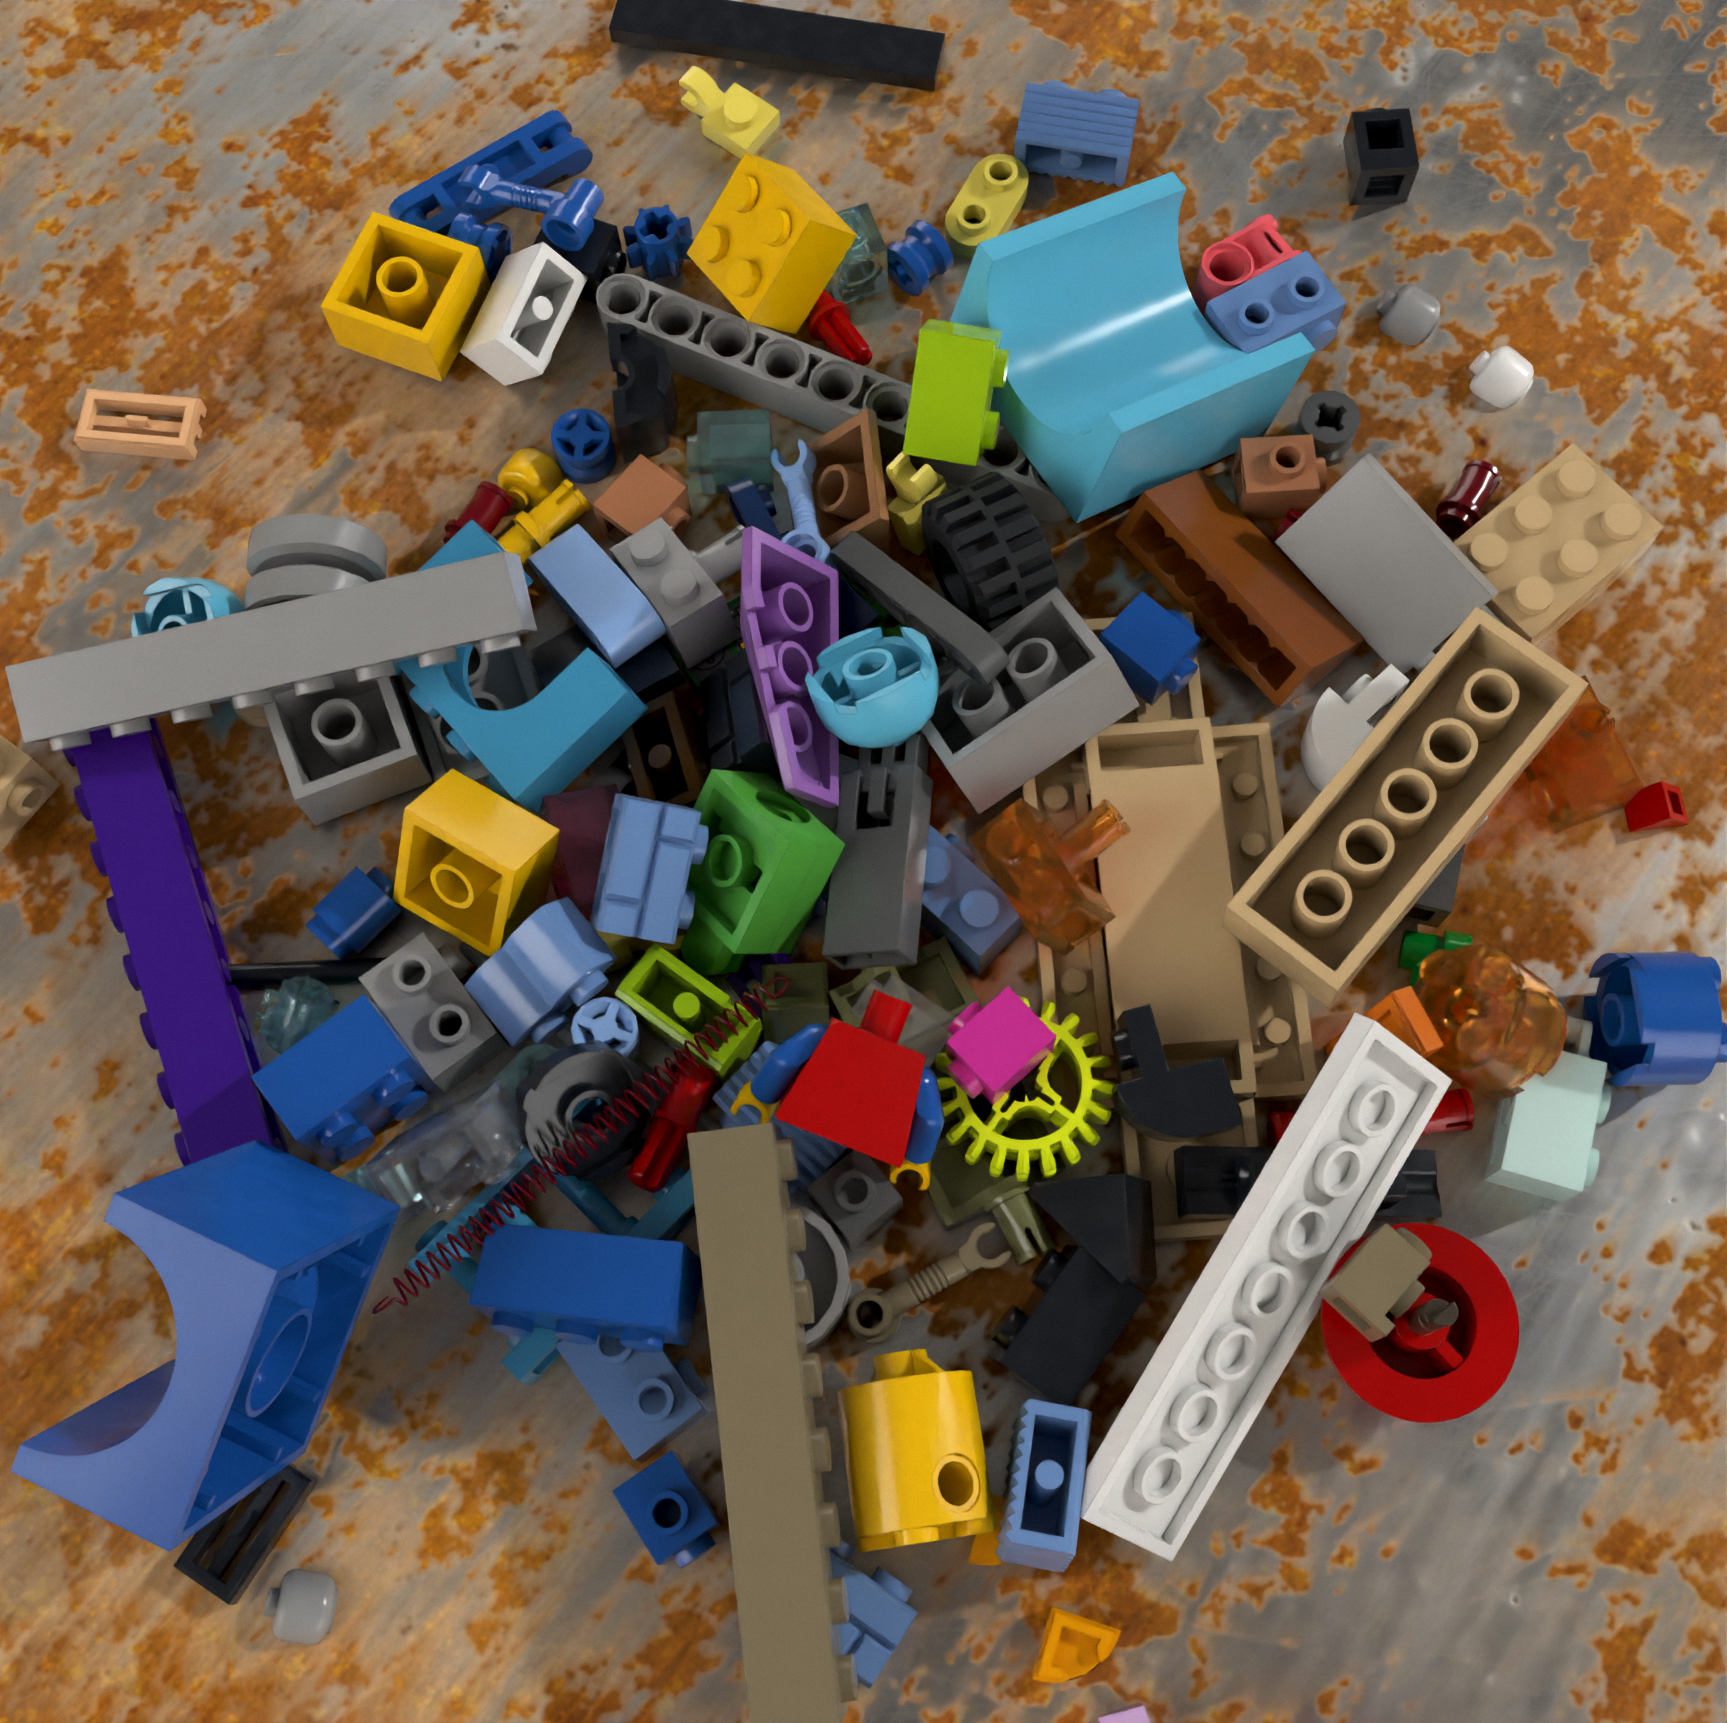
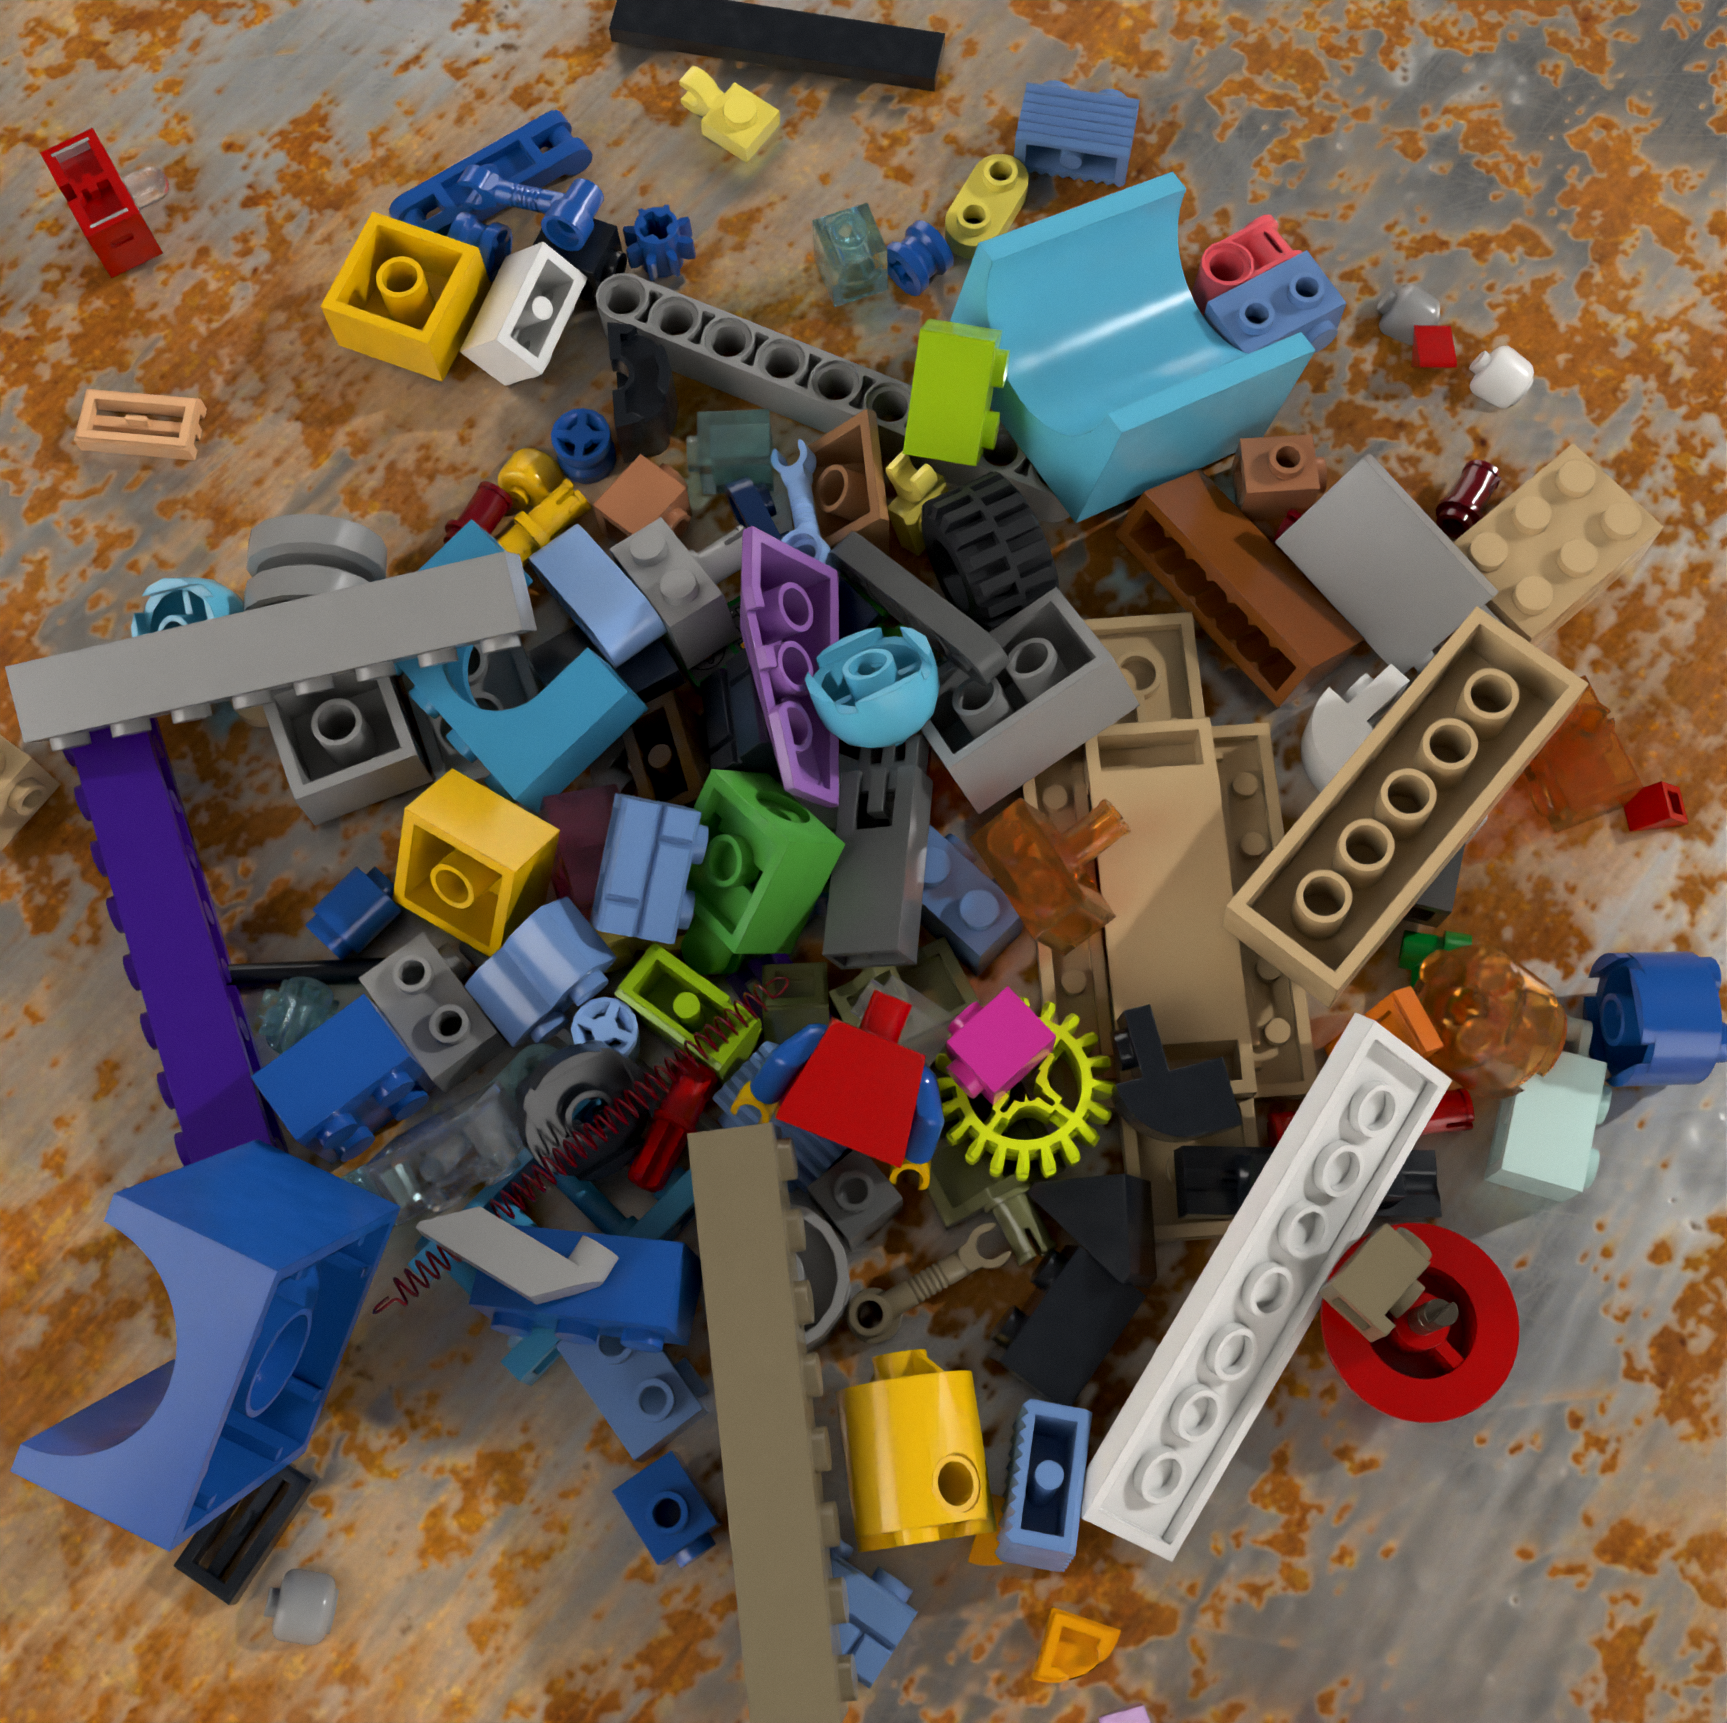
yellow brick [687,152,858,334] -> none
red axle [805,288,872,366] -> none
blue brick [1099,591,1201,706] -> none
dark grey wheel [1293,391,1361,467] -> none
black brick [1343,108,1420,206] -> none
none -> red piece [40,128,169,278]
none -> light grey piece [415,1206,619,1305]
none -> red piece [1411,325,1457,368]

